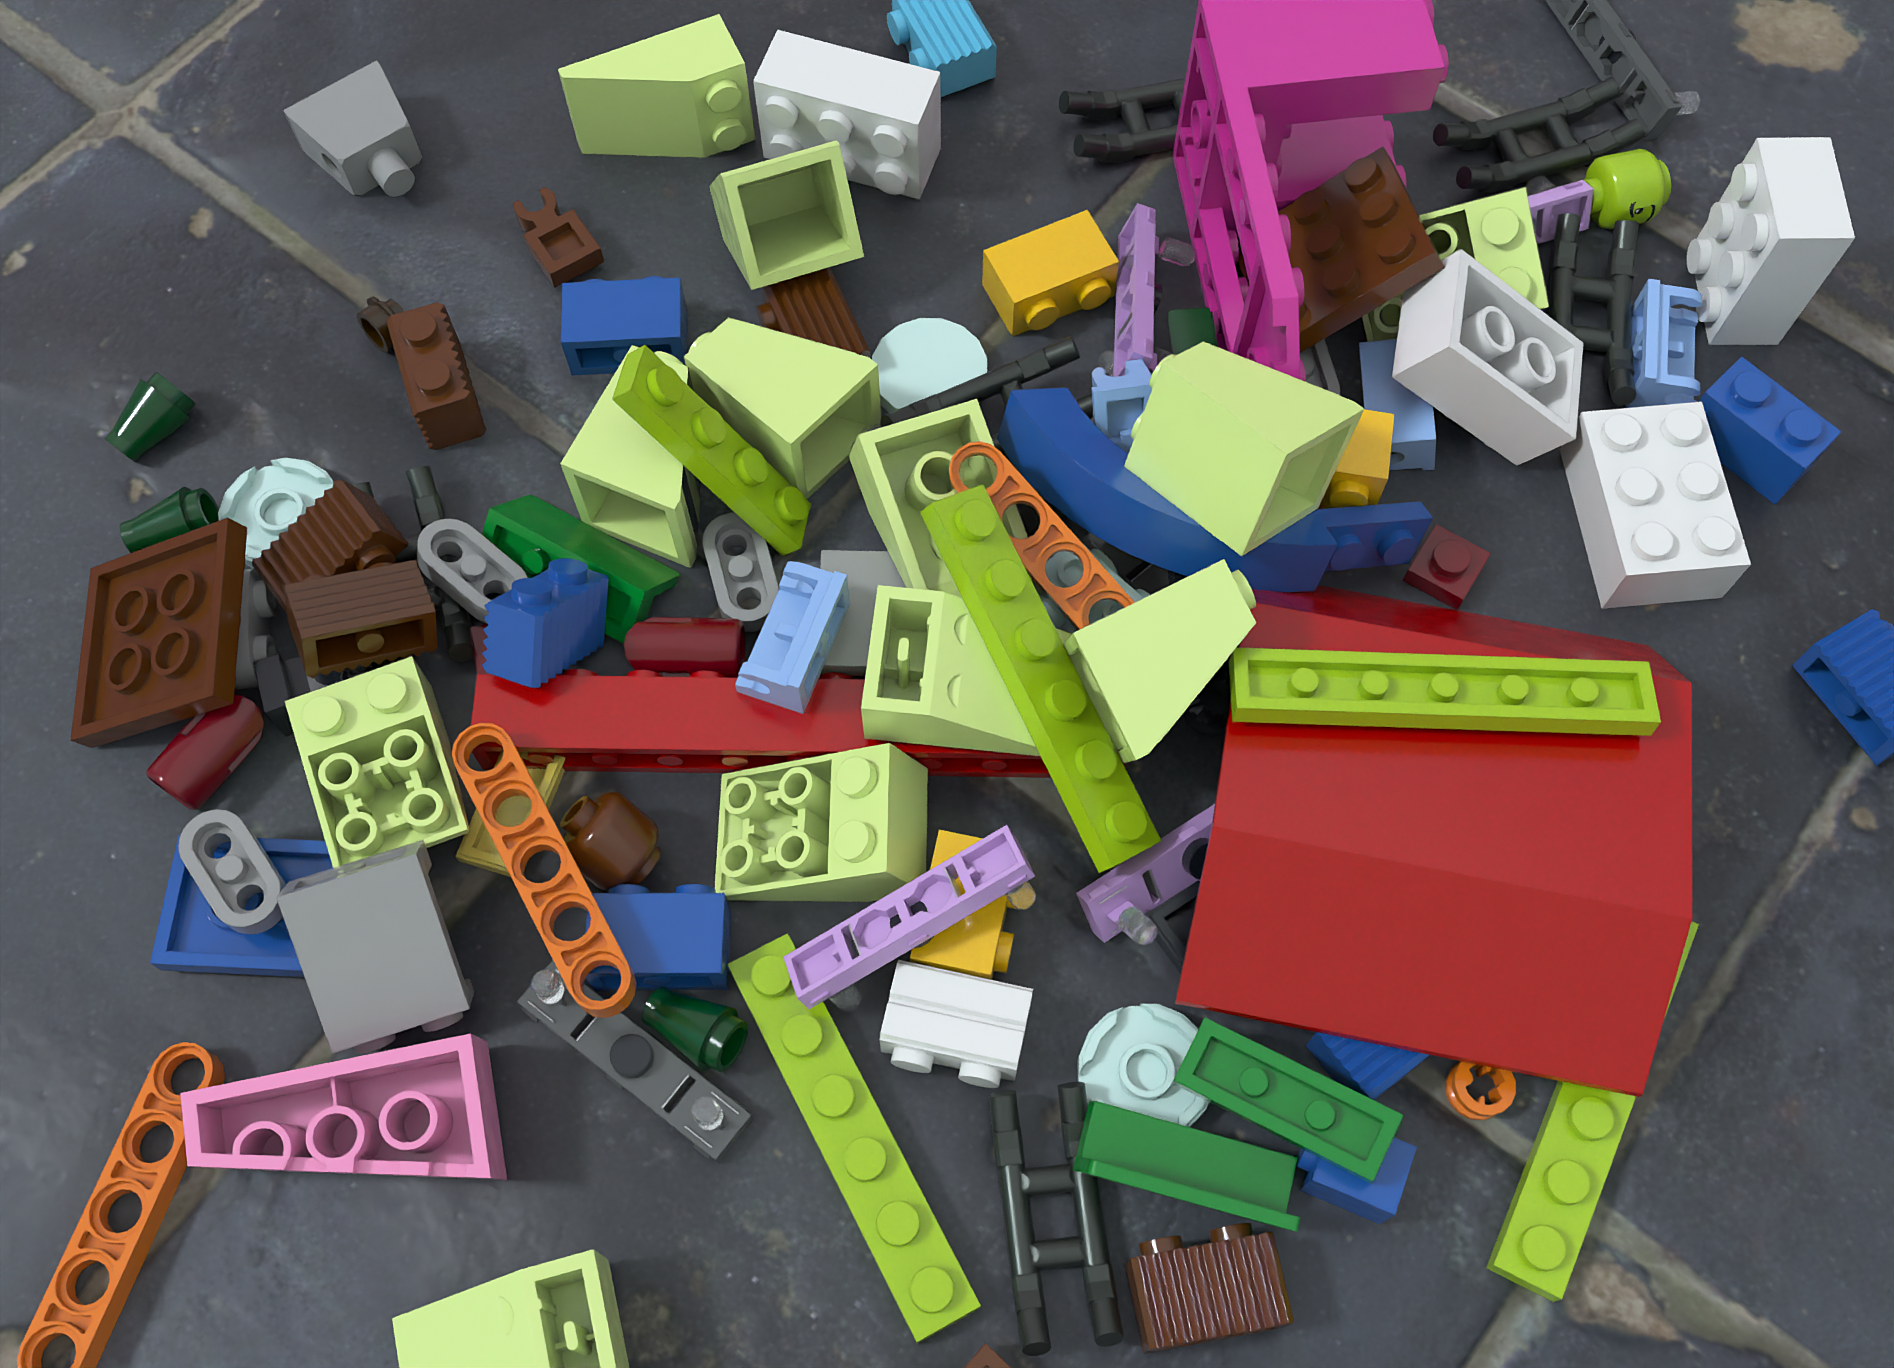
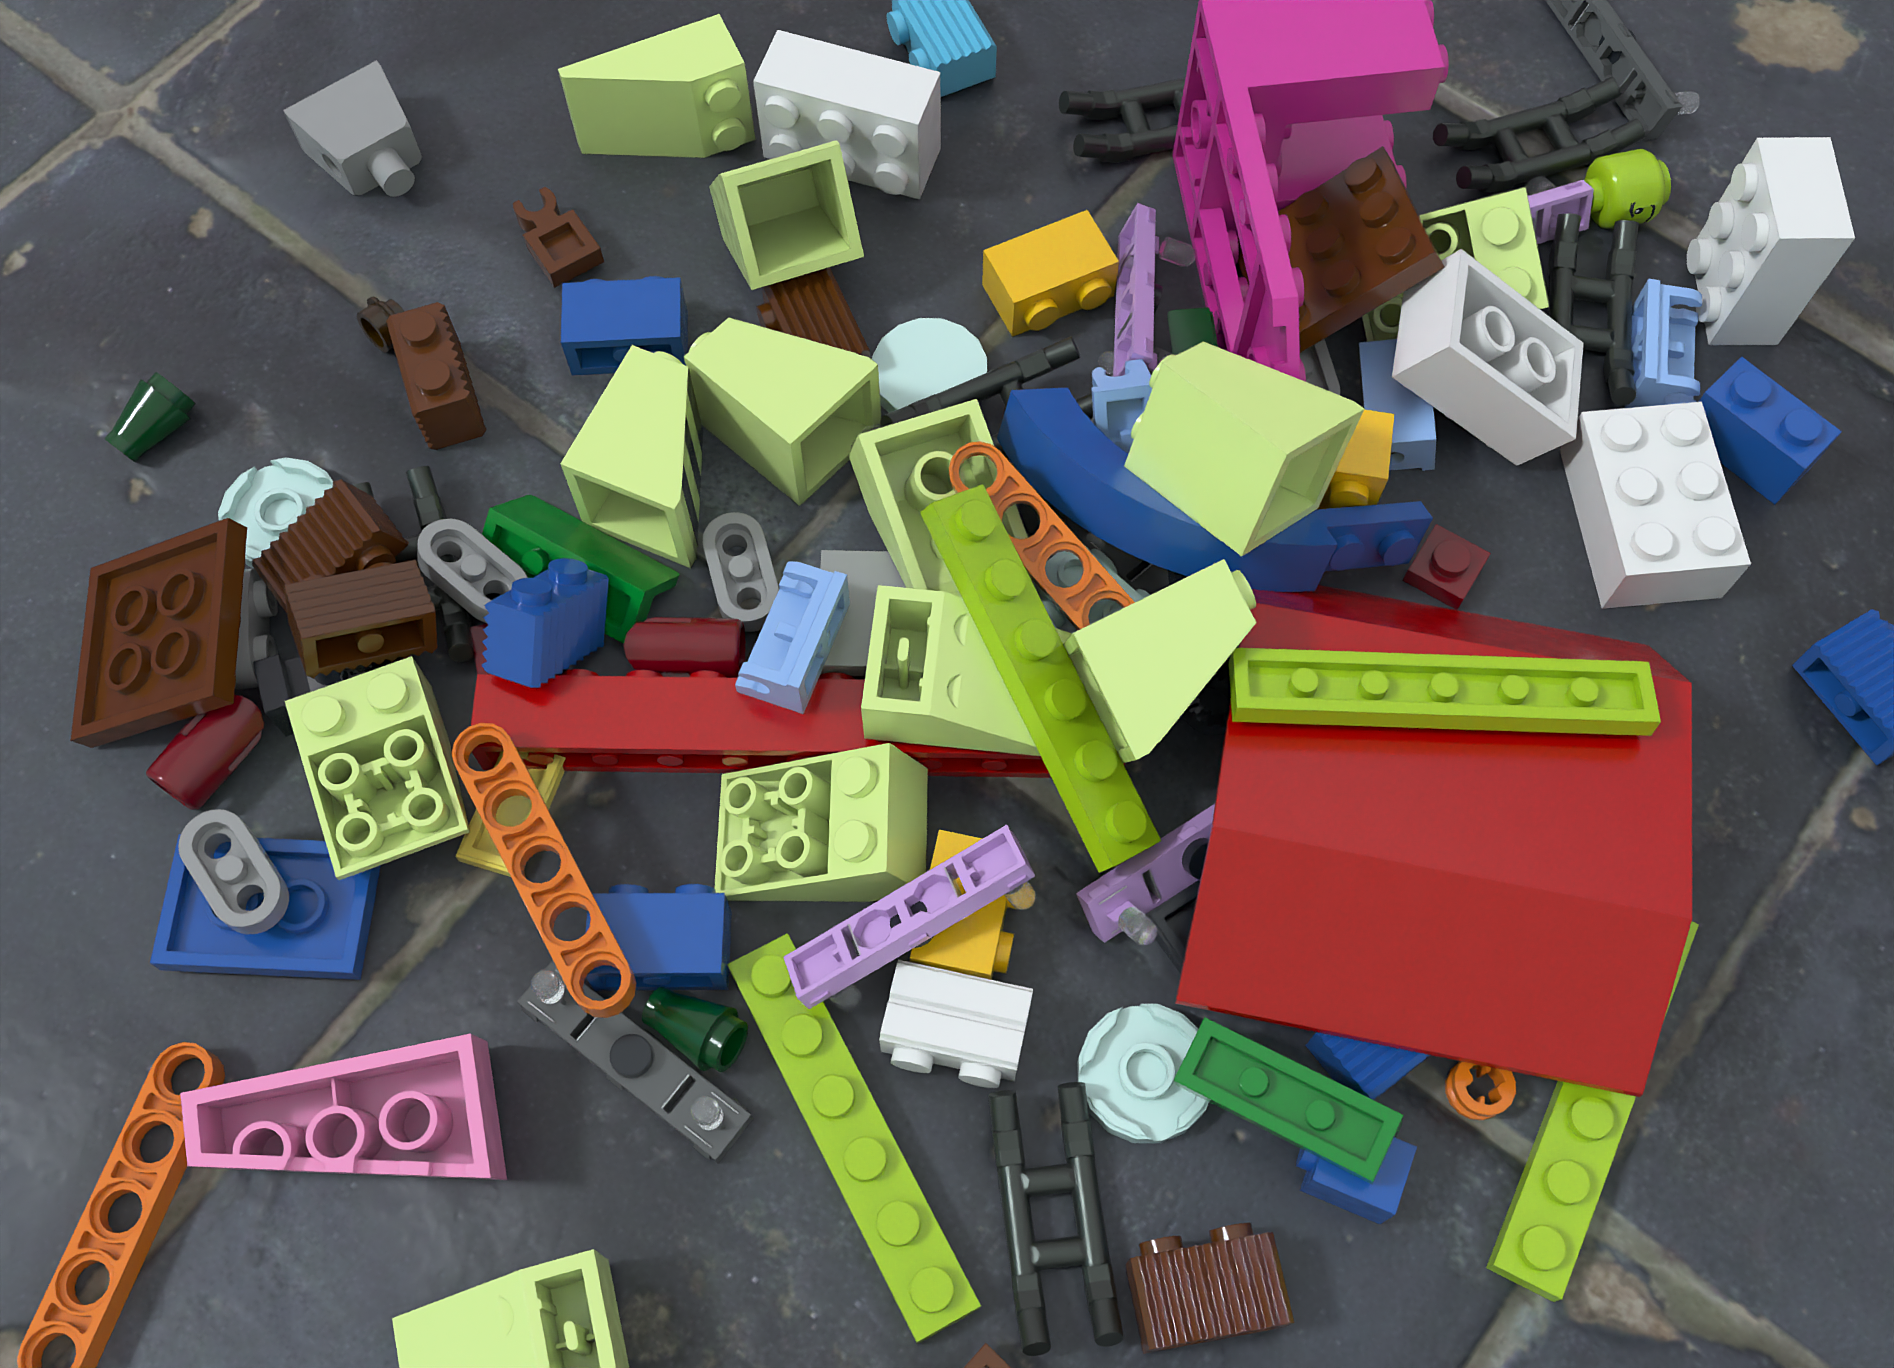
dark green cone [120,487,219,553] -> none
light grey panel [276,840,474,1054] -> none
reddish brown head [560,792,661,891] -> none
lime plate [612,345,811,556] -> none
green panel [1072,1101,1301,1232] -> none

